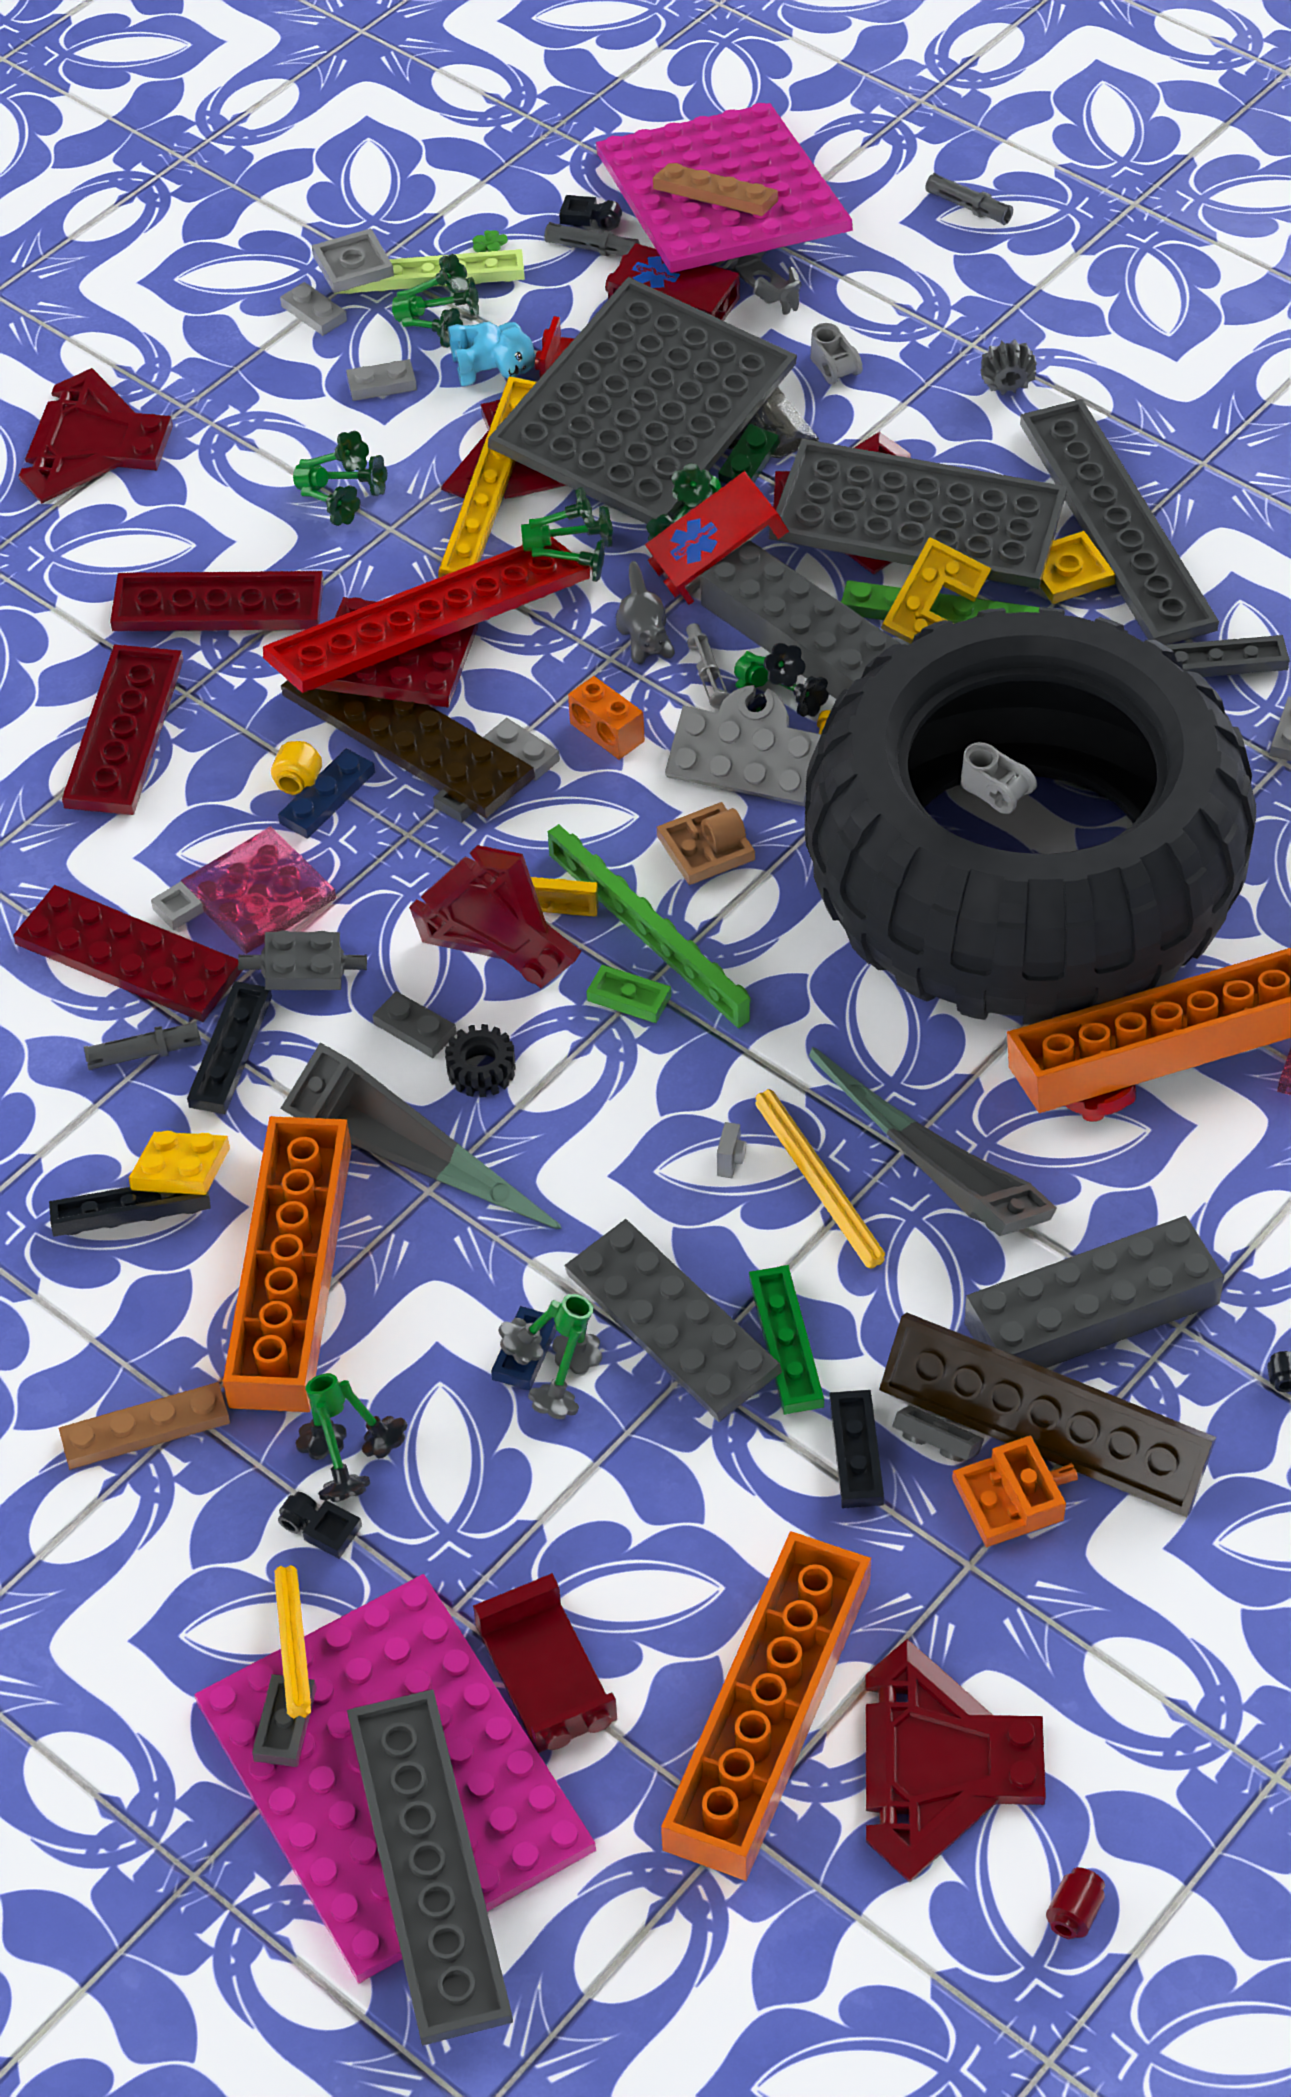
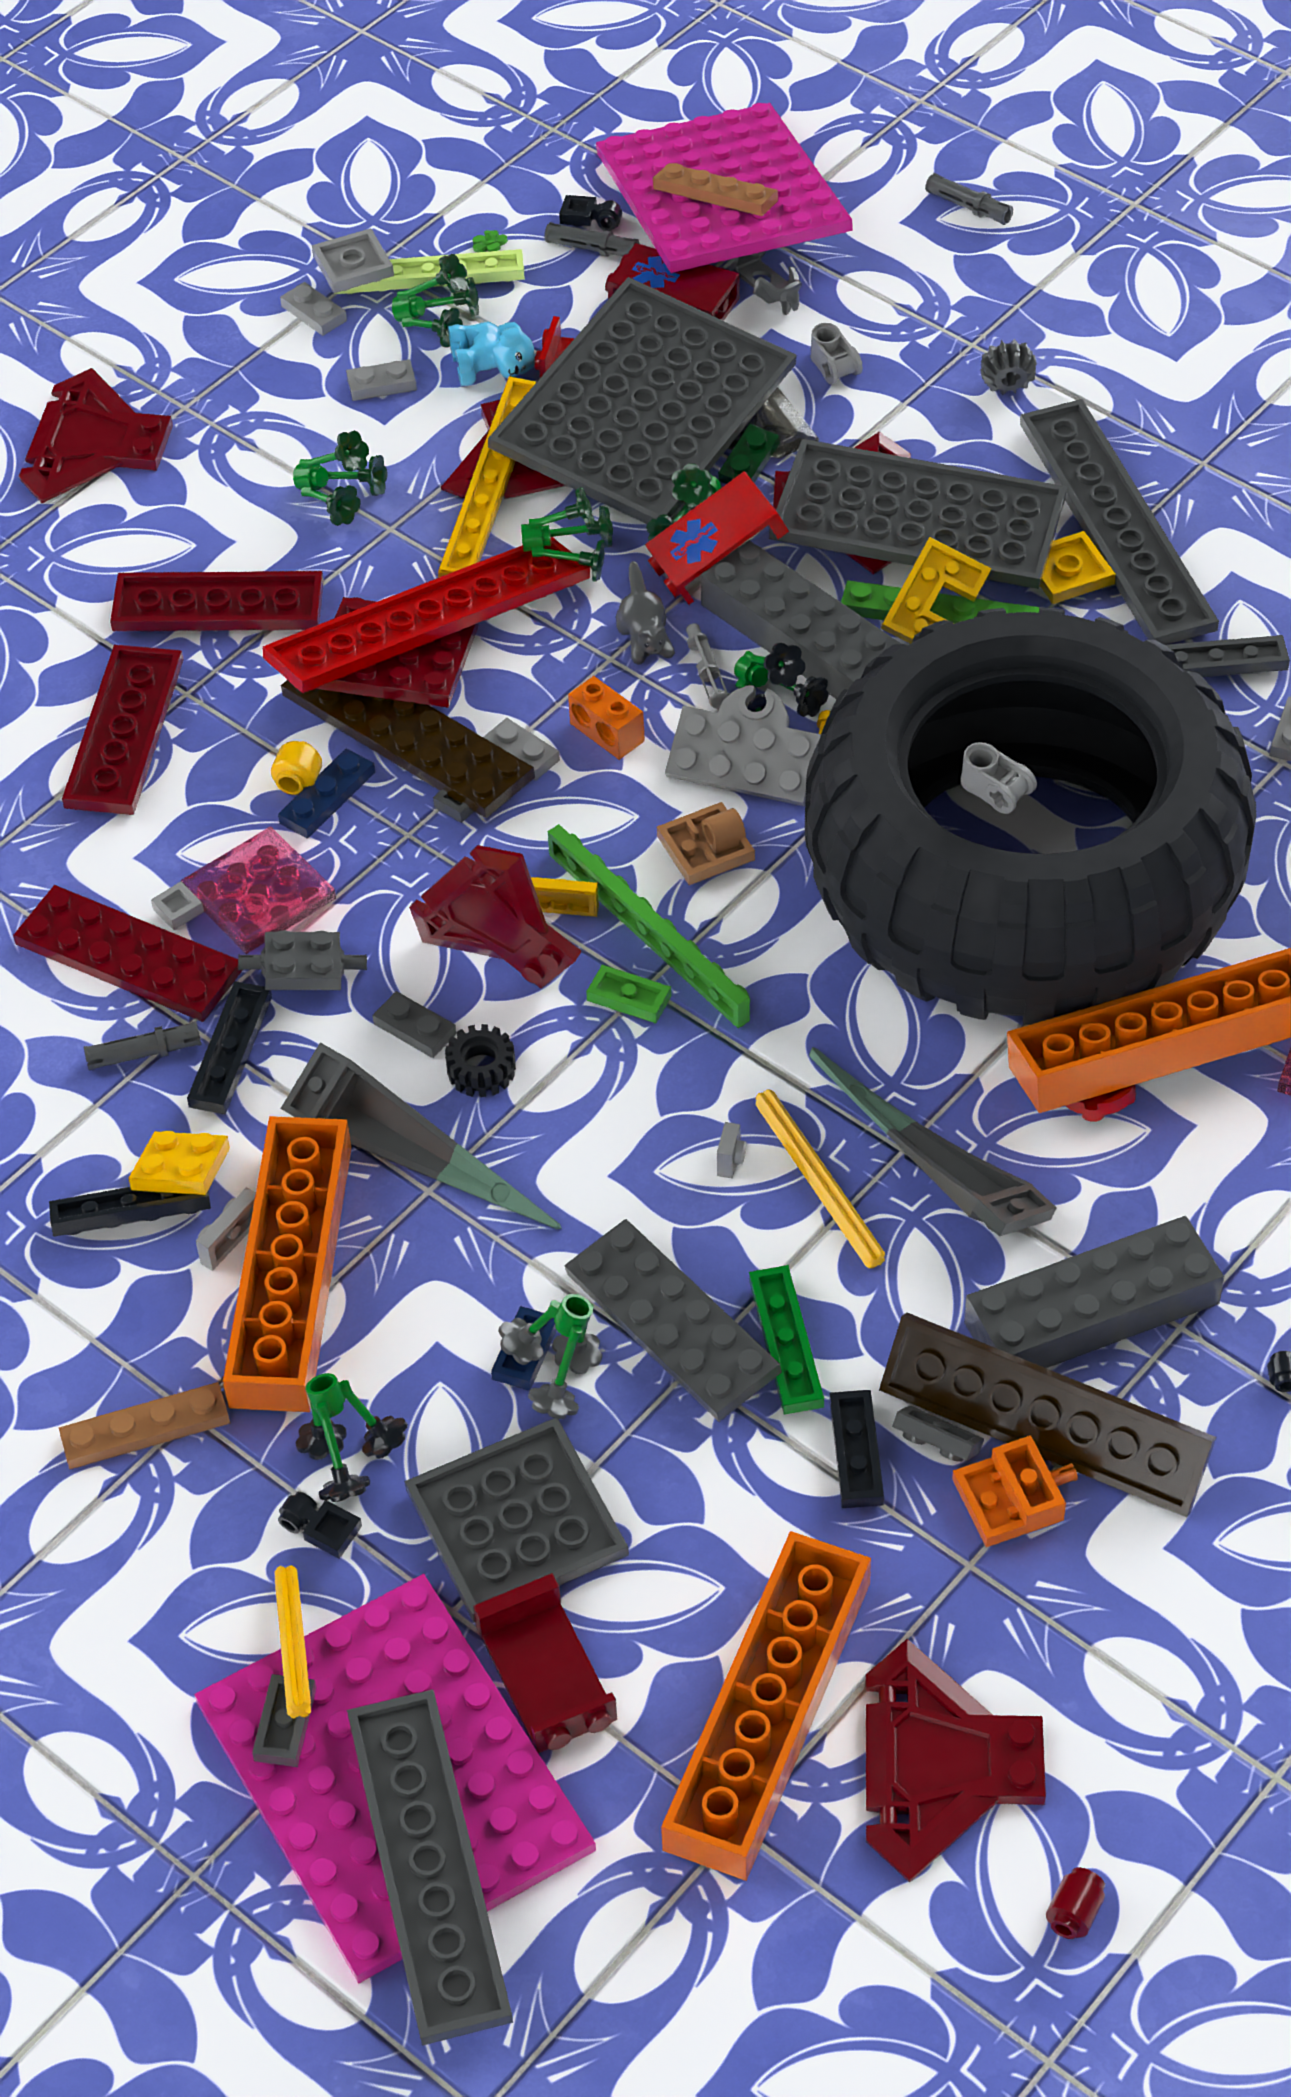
none -> light grey plate [196,1187,256,1271]
none -> dark grey plate [404,1417,629,1623]

